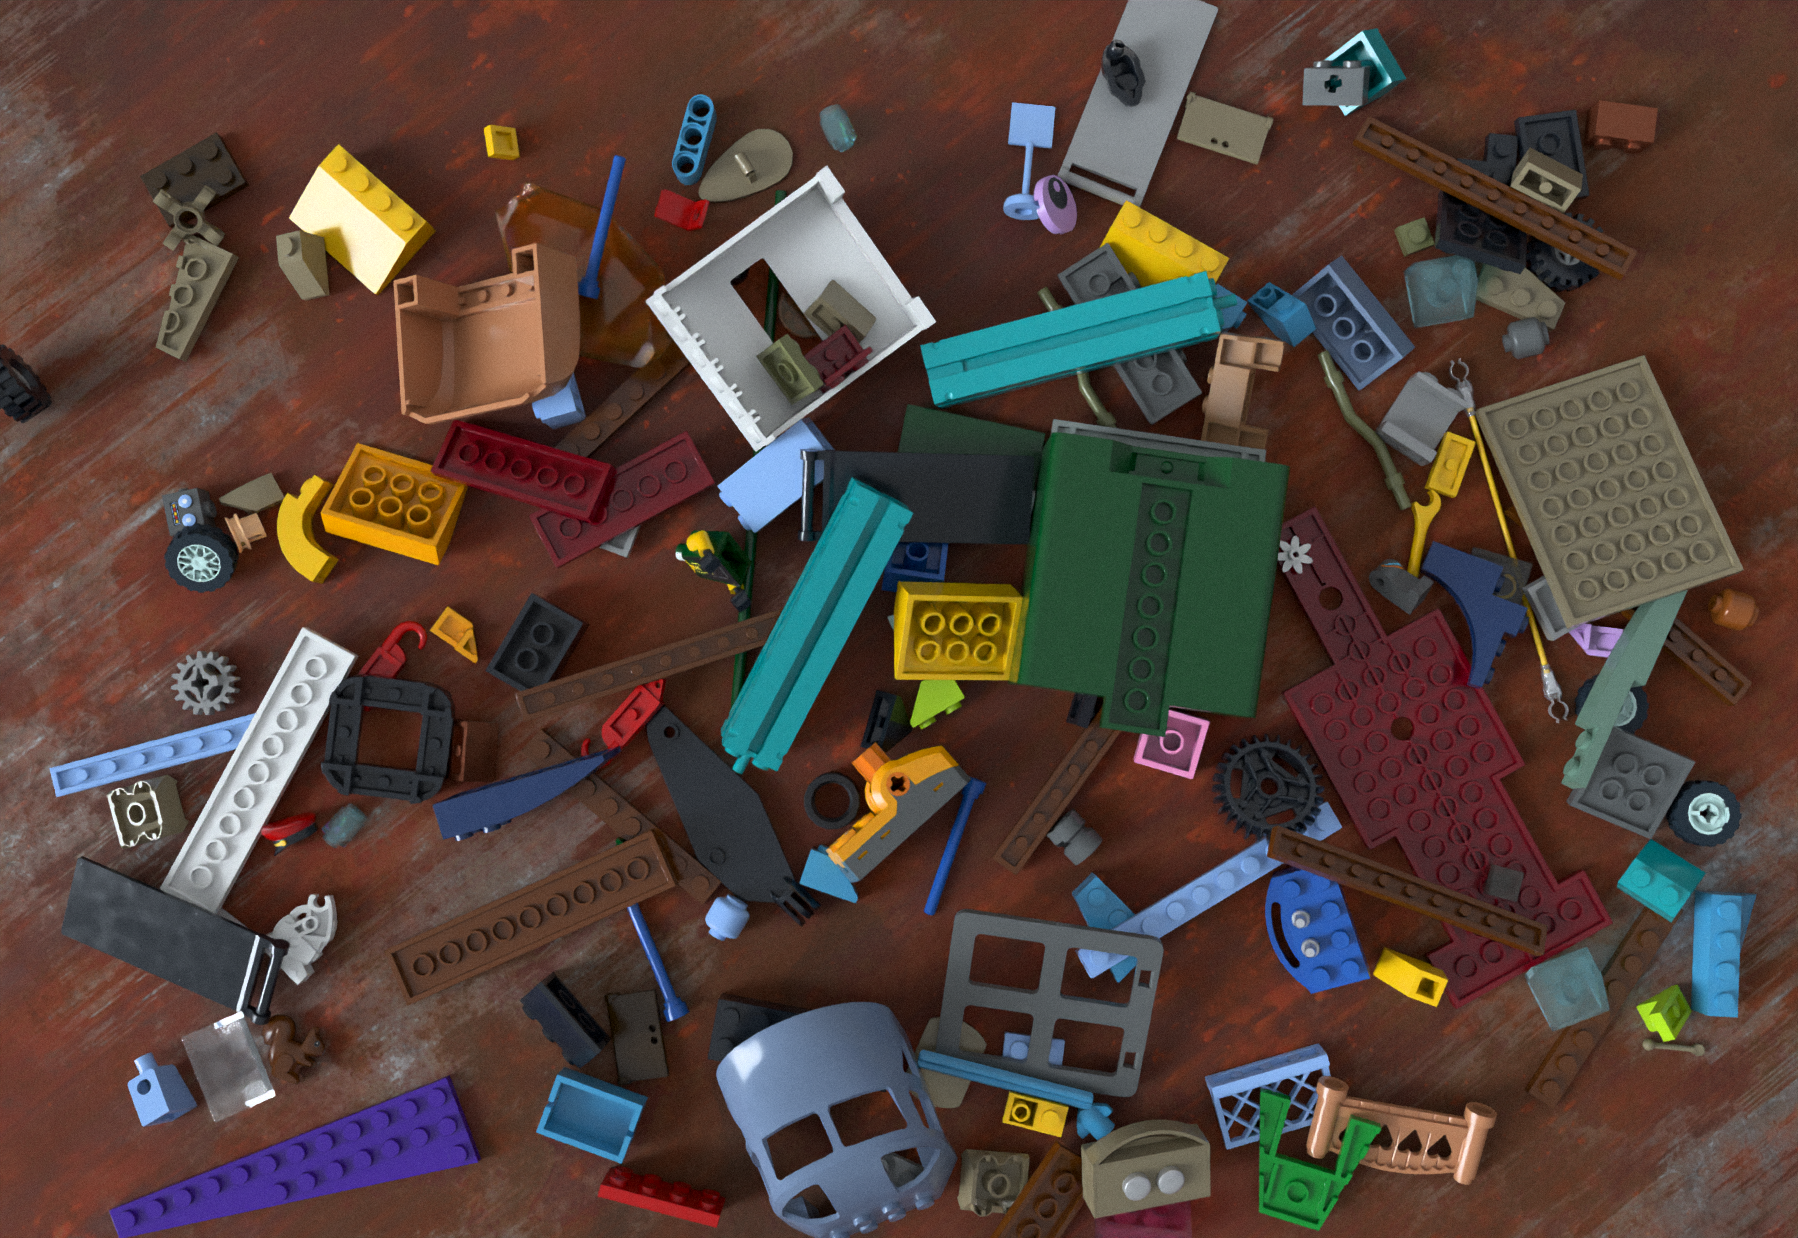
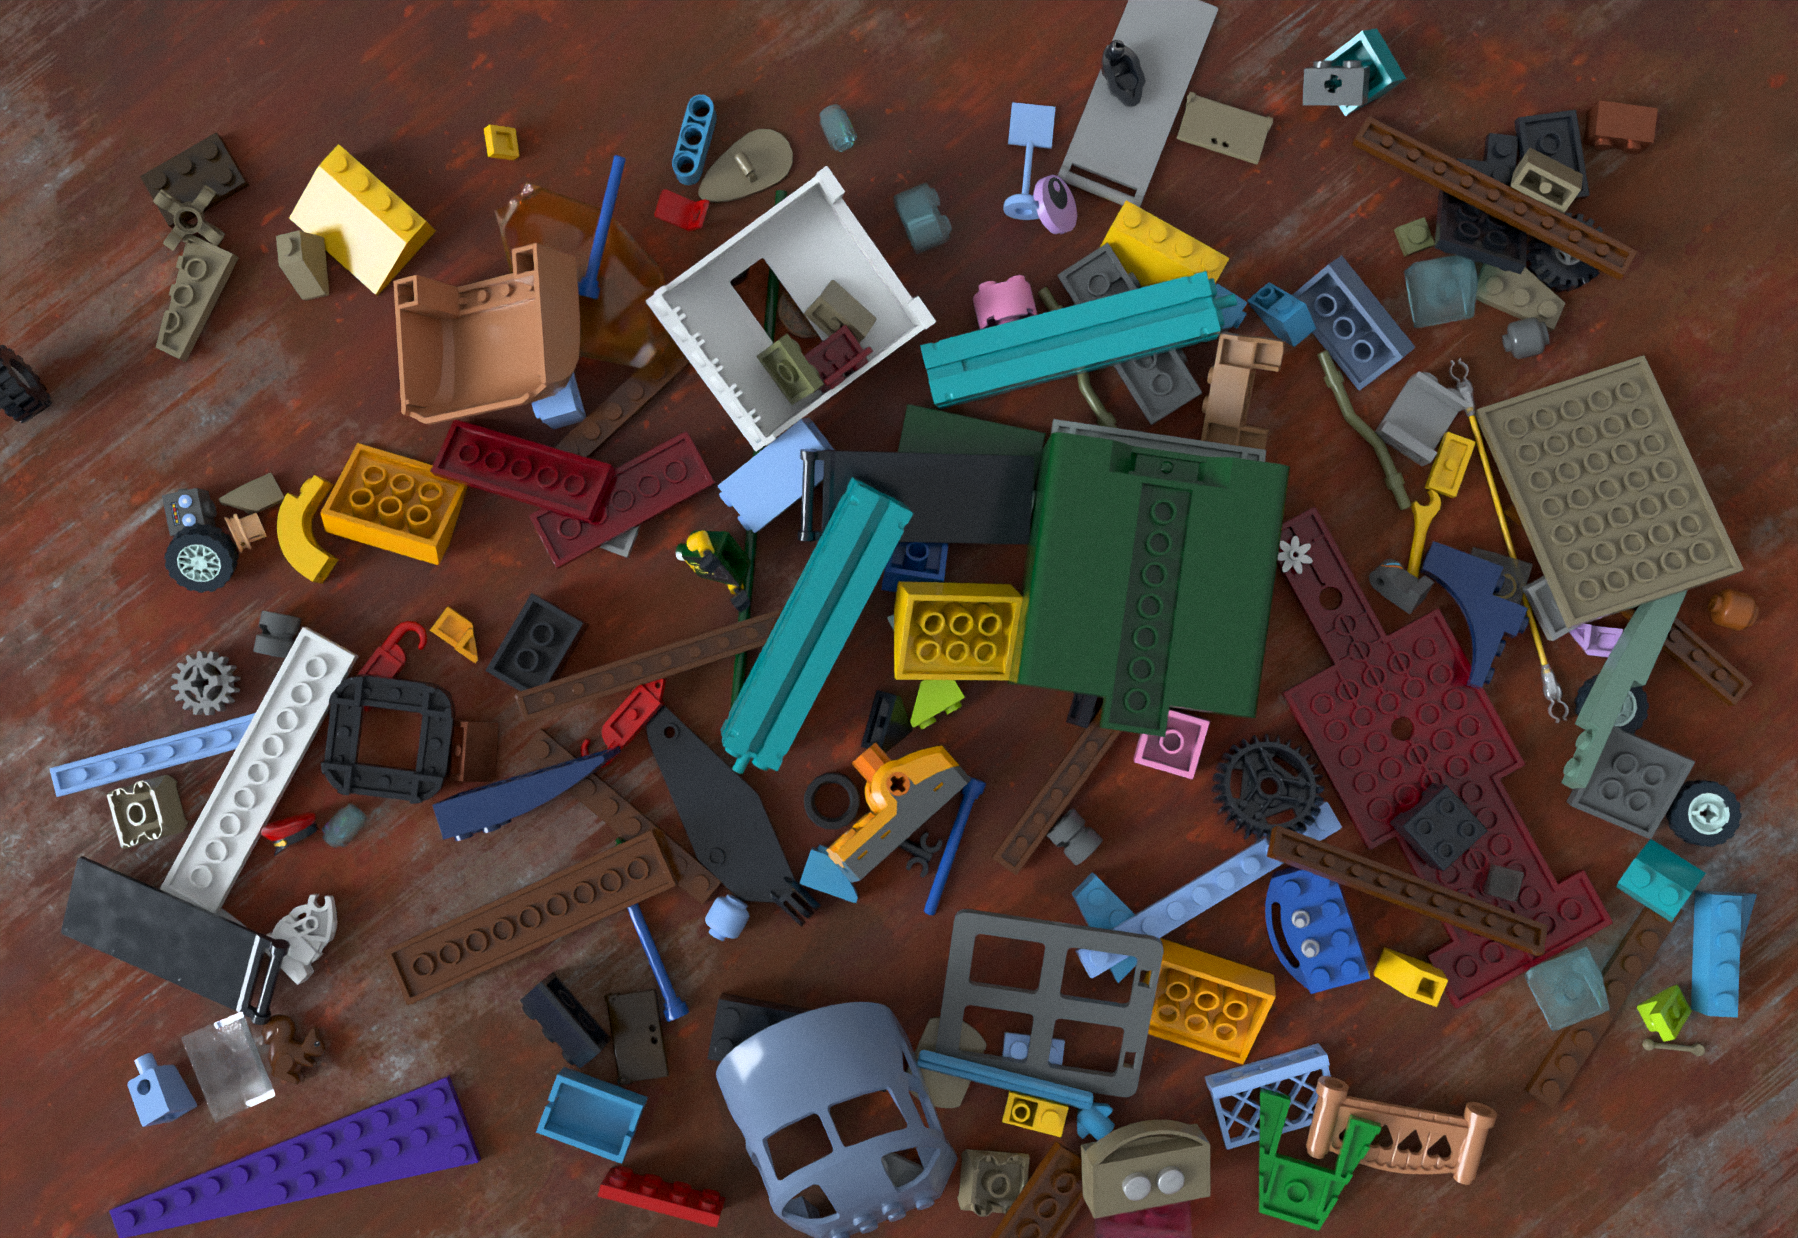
none -> dark grey wheel [253,610,302,658]
none -> clear light blue brick [893,182,952,255]
none -> black bar [898,831,942,878]
none -> bright pink brick [973,275,1037,330]
none -> light orange slope [1143,938,1276,1065]
none -> black piece [1390,783,1488,872]

